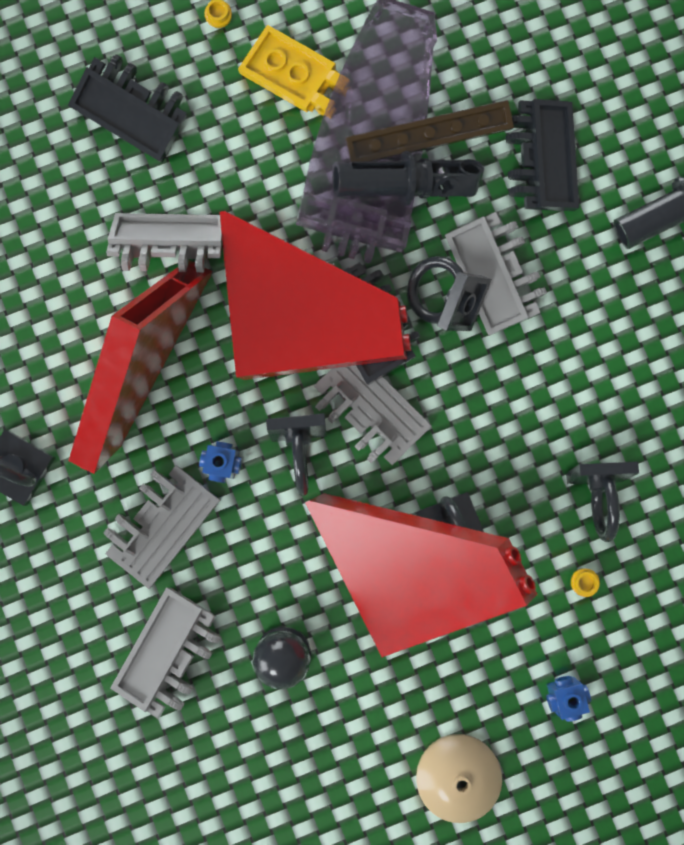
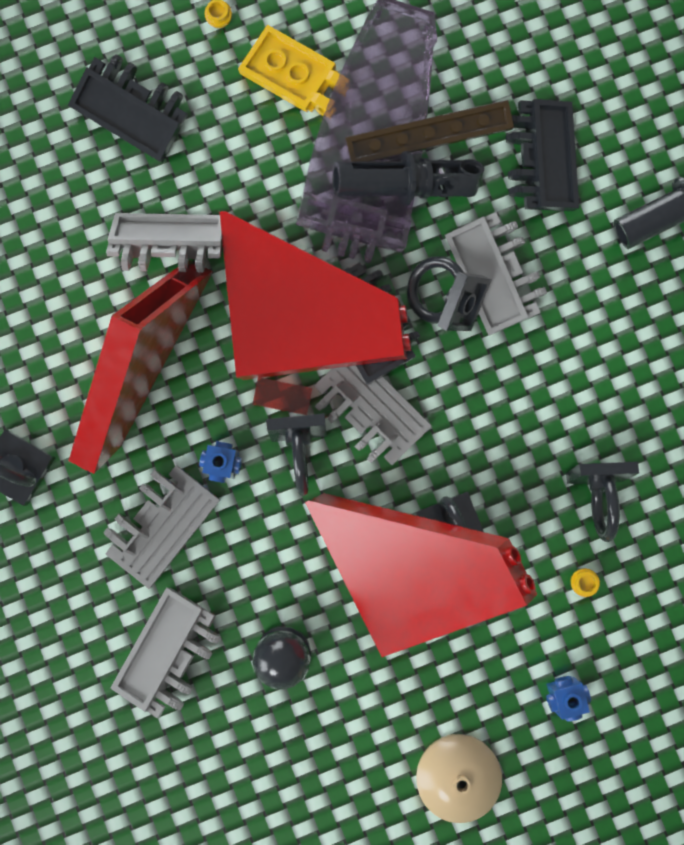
none -> clear red tile [252,377,313,415]

